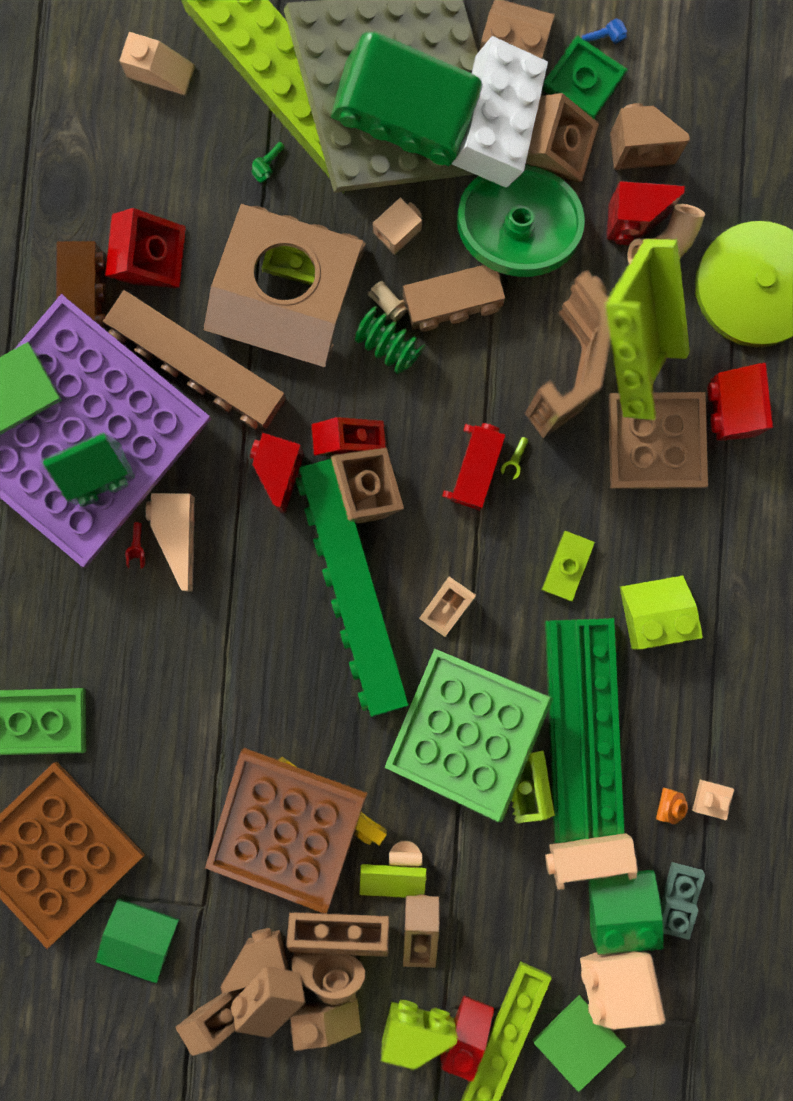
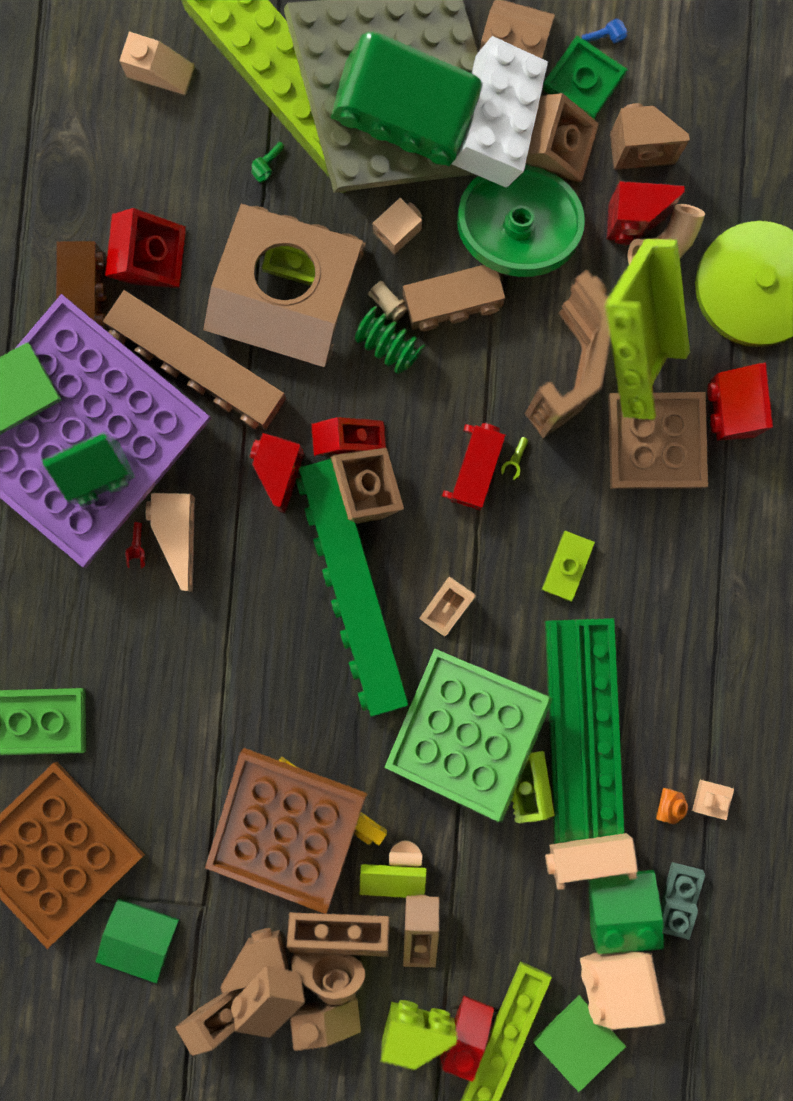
lime slope [620,576,703,649] -> none

